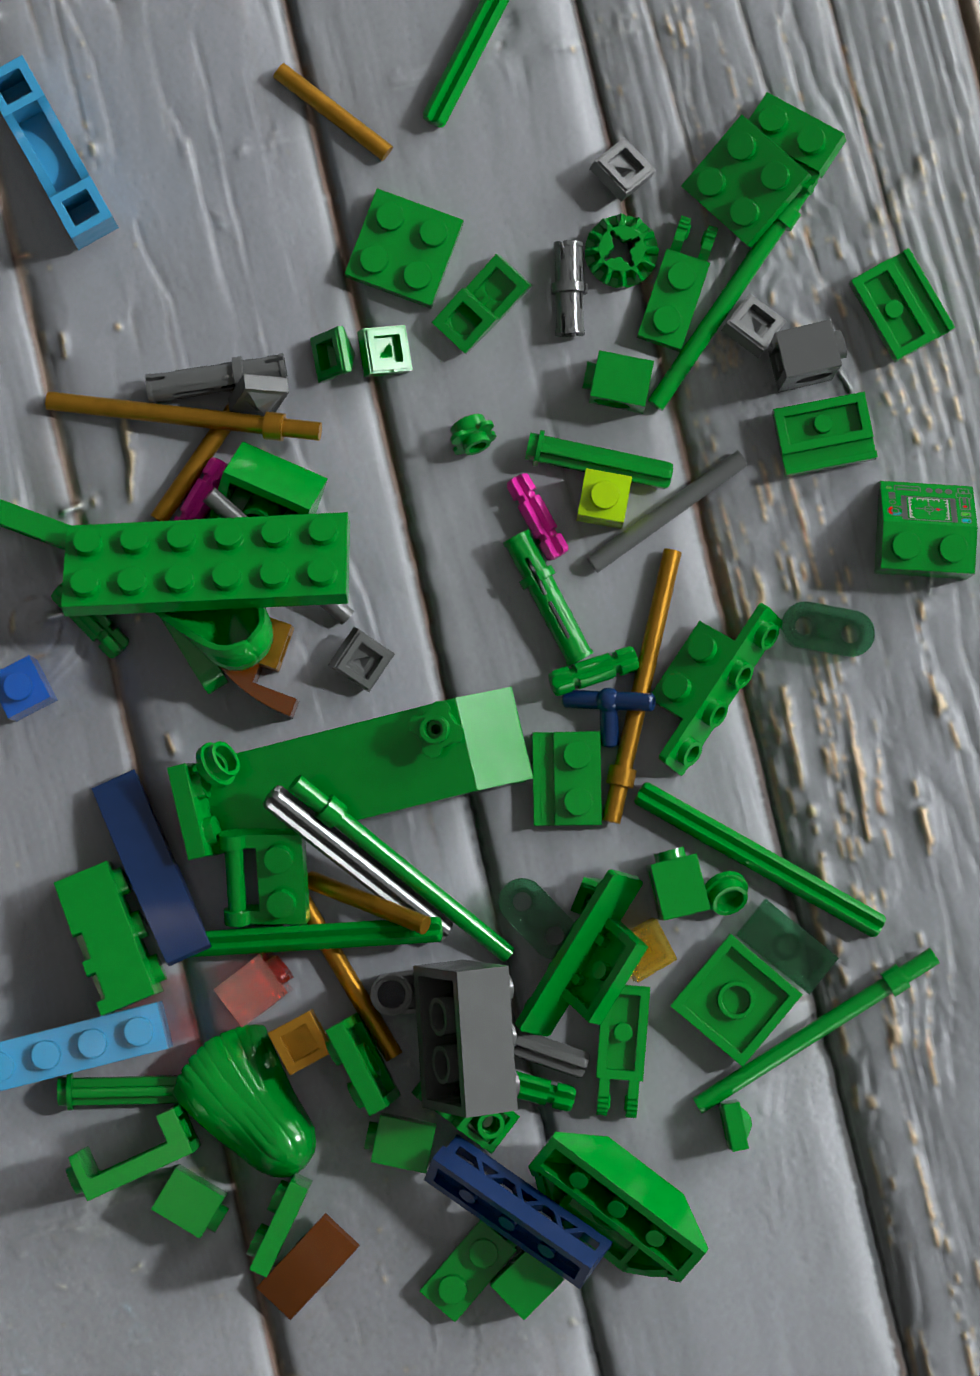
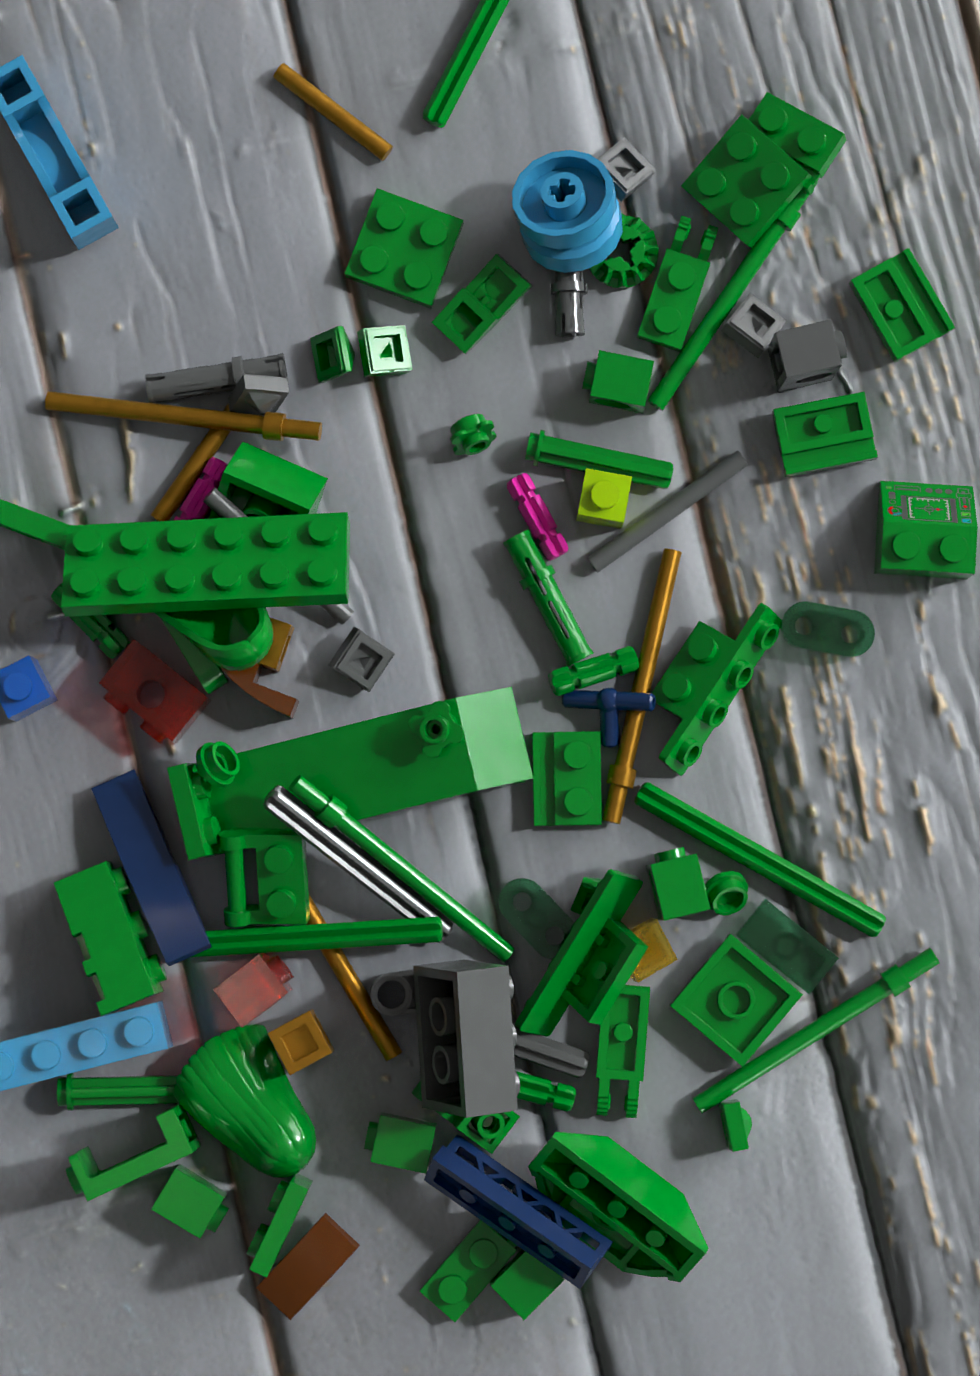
pearl gold bar [308,871,431,934] -> none
green plate [325,1013,401,1116] -> none
none -> clear red brick [99,639,211,744]
none -> dark azure wheel [512,150,623,273]

